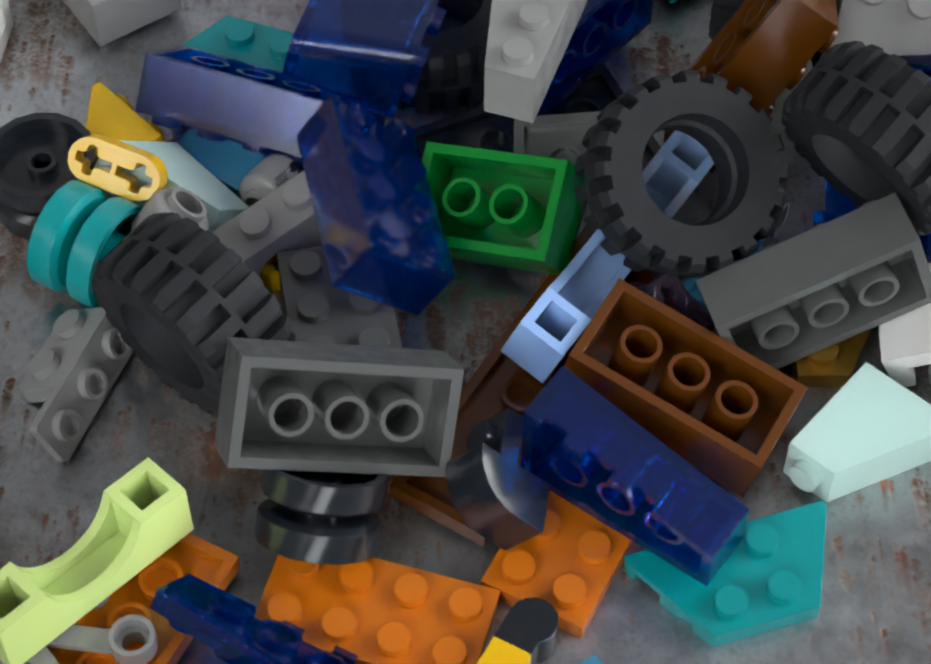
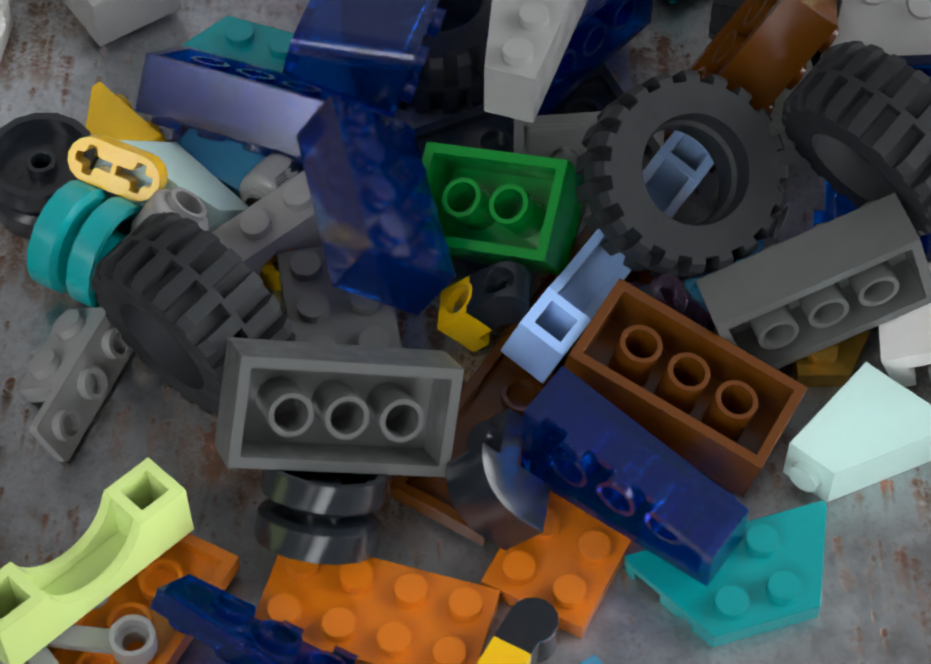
none -> black leg [437,261,532,353]

